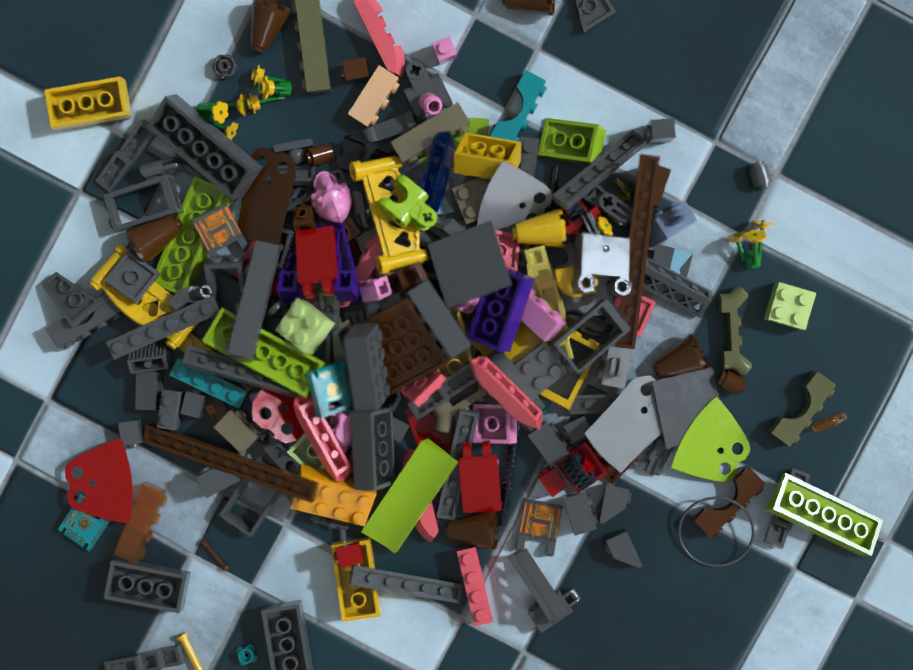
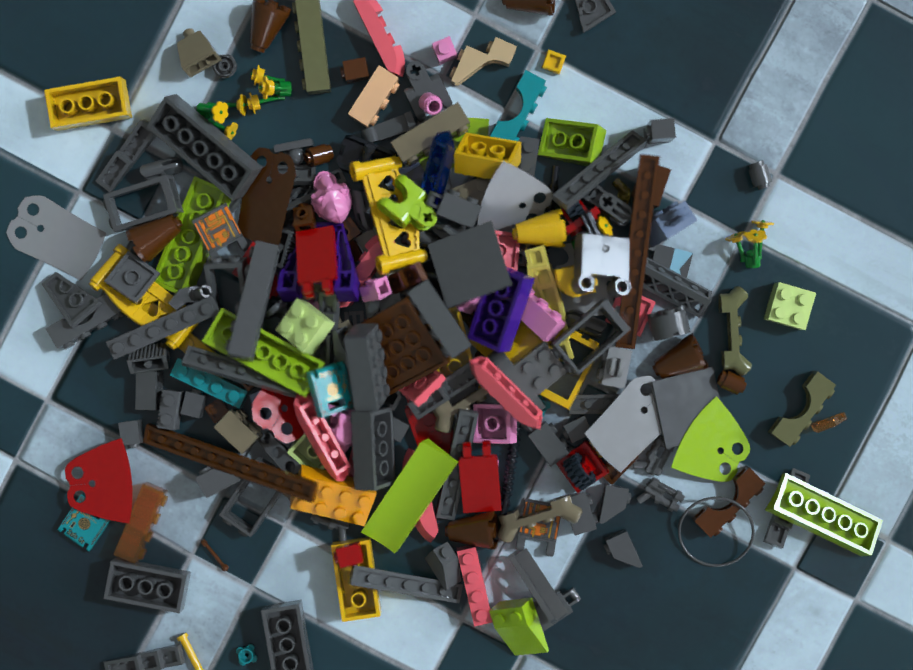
red brick [538,466,568,497] -> none
none -> light grey piece [6,196,106,280]
none -> dark tan torso [177,28,222,78]
none -> dark grey brick [425,189,482,228]
none -> dark grey slope [425,542,461,591]
none -> tan arch [449,37,517,86]
none -> lime slope [489,597,549,656]
none -> dark tan plate [497,494,583,543]
none -> yellow tile [542,49,566,75]
none -> dark grey piece [636,477,685,512]
none -> dark grey brick [647,305,691,341]

